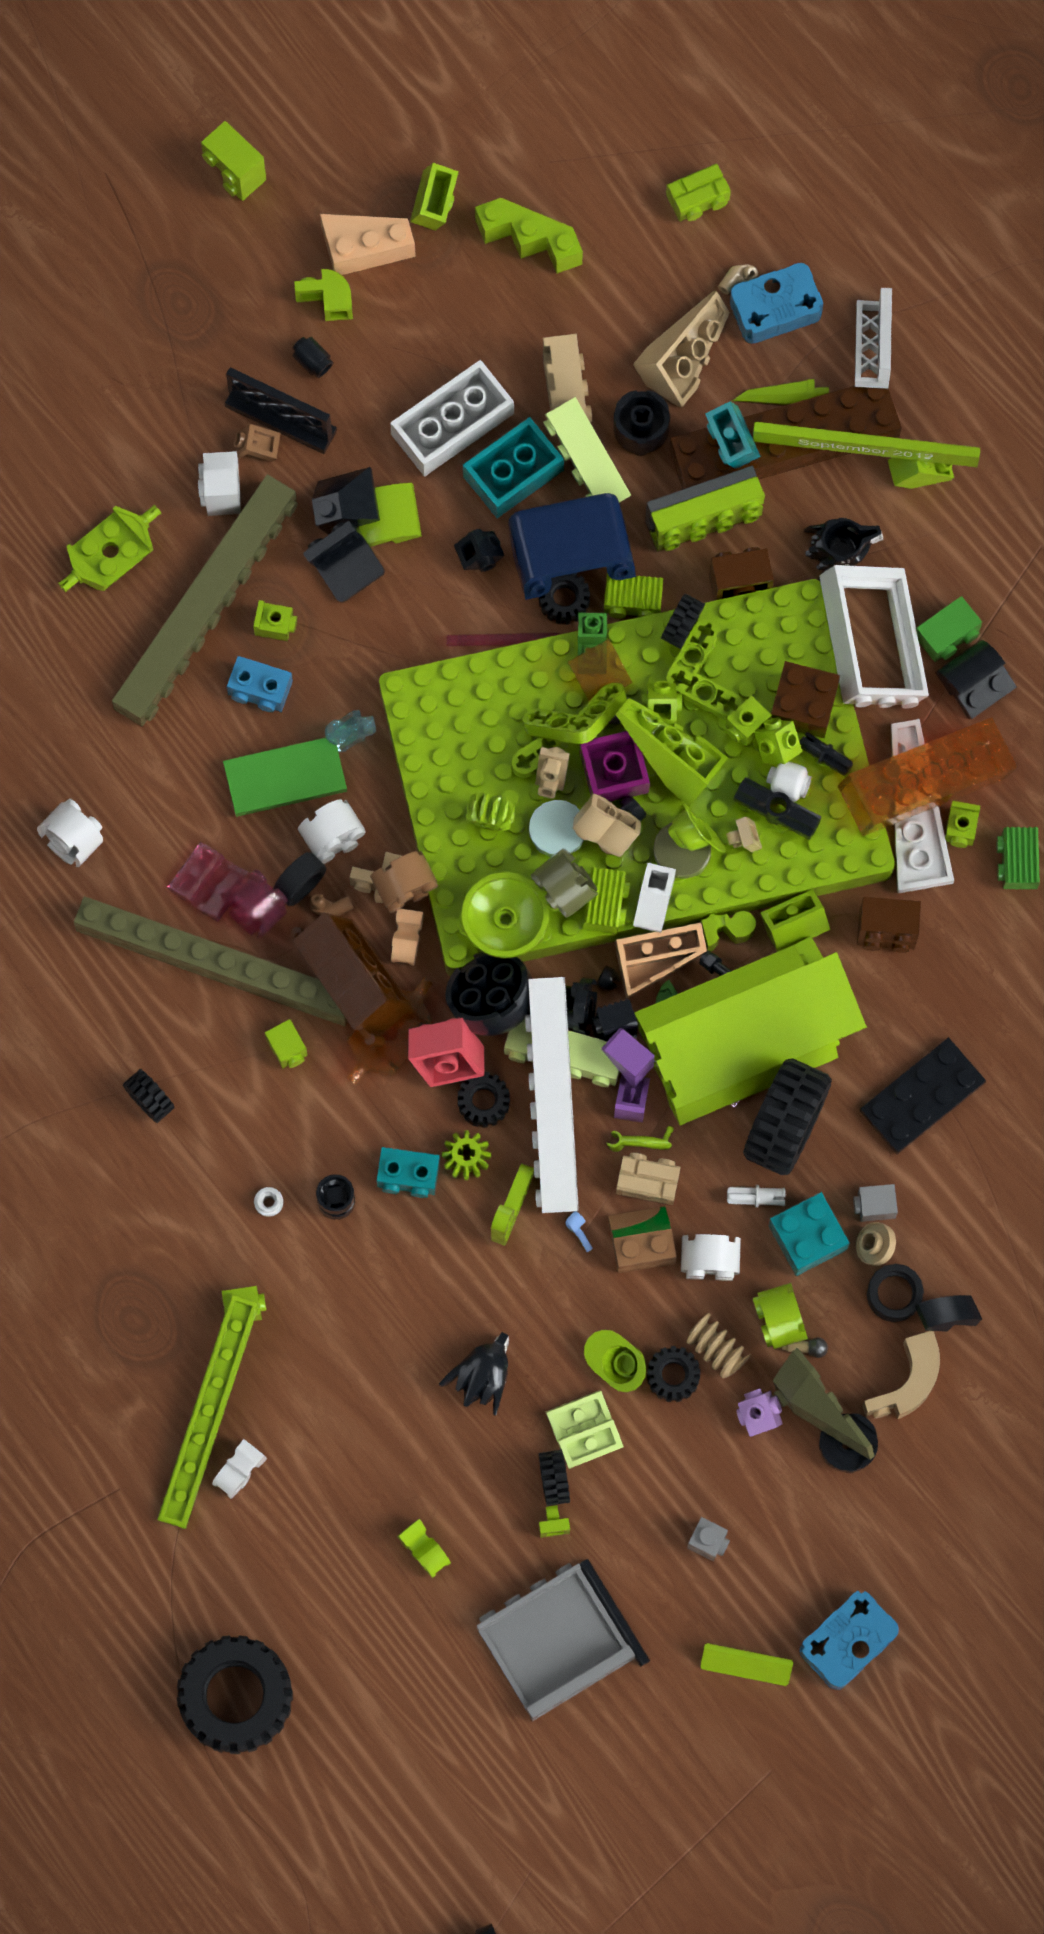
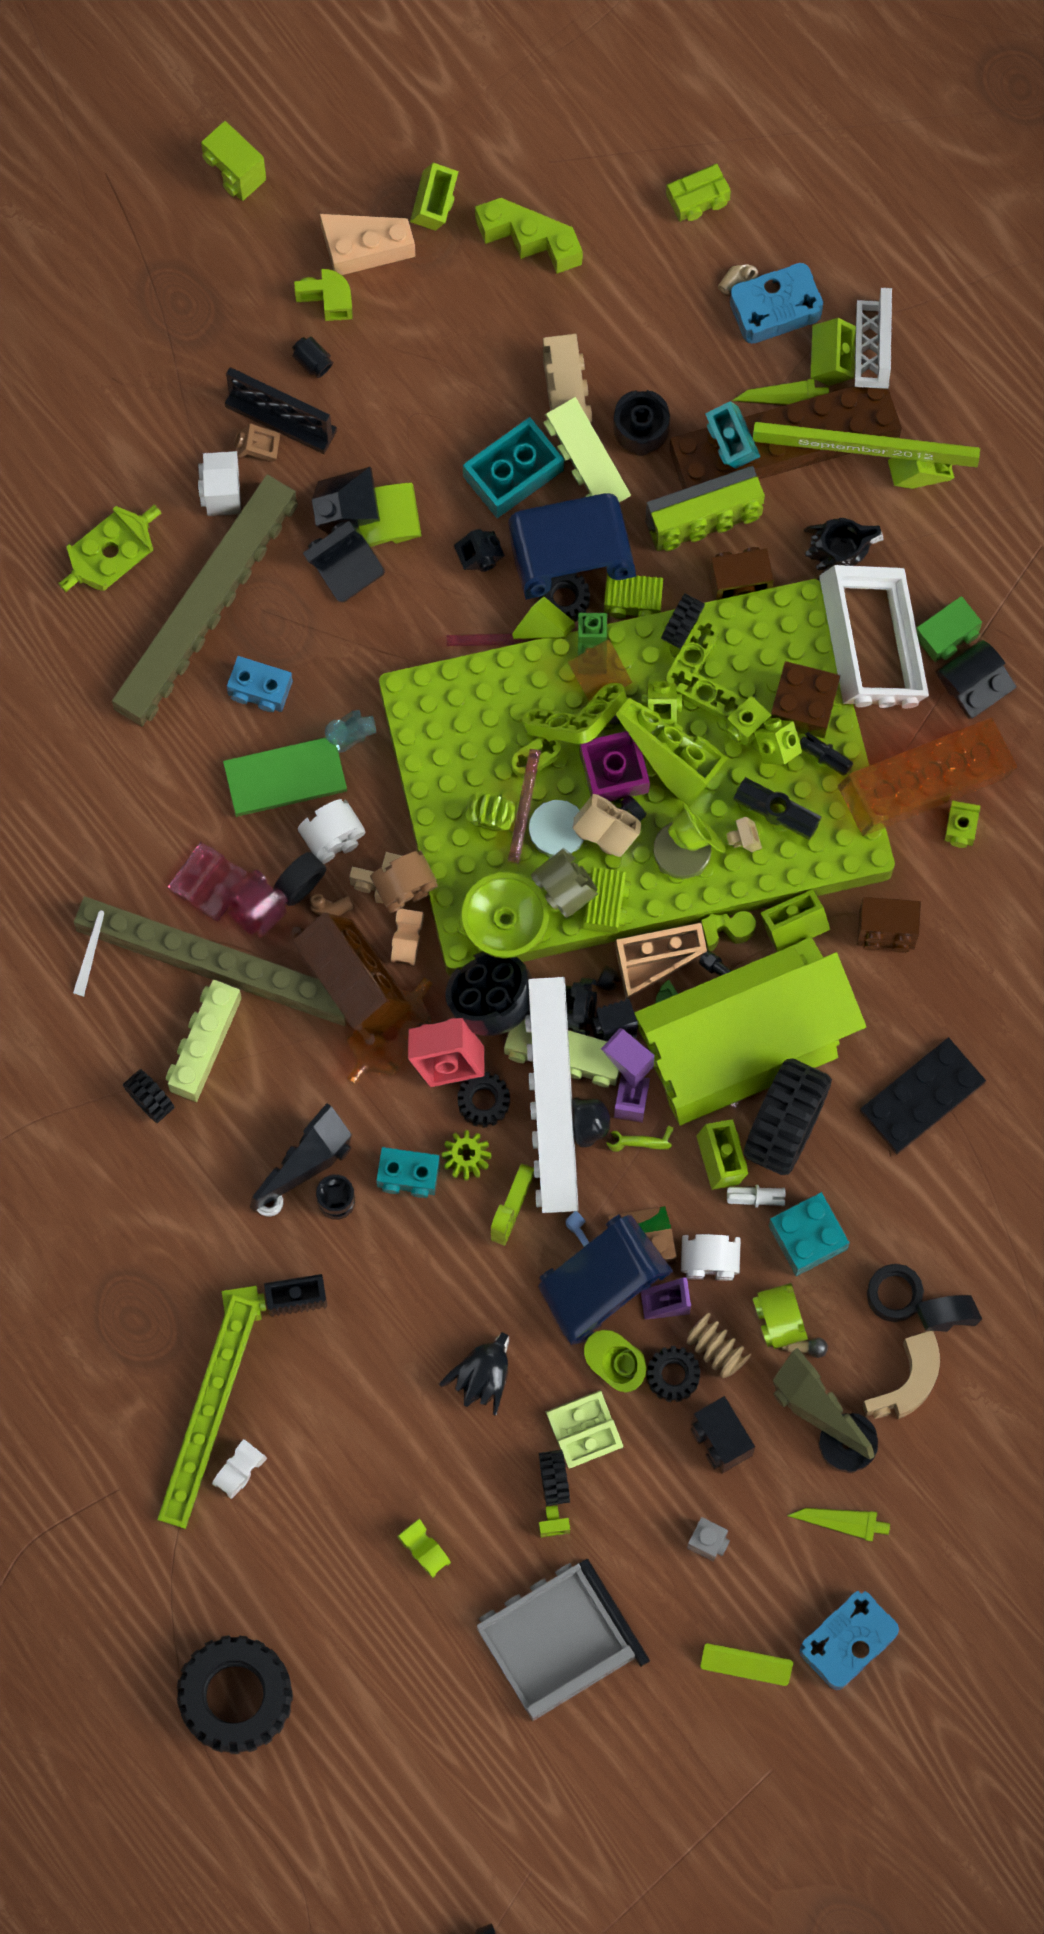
white brick [37,799,103,867] -> none
lime brick [253,600,297,641] -> none
lime brick [265,1019,308,1069] -> none
white brick [390,360,514,477] -> none
tan hips [535,747,570,798] -> none
tan brick [616,1153,681,1205] -> none
tan wedge [633,291,730,407] -> none
white slope [633,863,676,933] -> none
lavender brick [737,1388,783,1437] -> none
white head [767,761,811,802] -> none
light grey brick [853,1184,898,1222] -> none
tan plate [856,1222,896,1266] -> none
white wing [891,719,954,893] -> none
bright green brick [996,827,1040,889] -> none
none -> white sticker [73,910,104,997]
none -> yellowish green brick [166,979,242,1102]
none -> black wedge [250,1103,352,1211]
none -> black brick [264,1274,327,1317]
none -> bar [508,749,541,864]
none -> lime slope [512,596,575,639]
none -> dark blue windscreen [538,1214,673,1345]
none -> black helmet [572,1097,611,1148]
none -> medium lavender slope [641,1277,691,1319]
none -> black brick [690,1396,755,1474]
none -> lime brick [696,1119,748,1190]
none -> lime bar [787,1508,891,1541]
none -> lime brick [811,318,856,386]

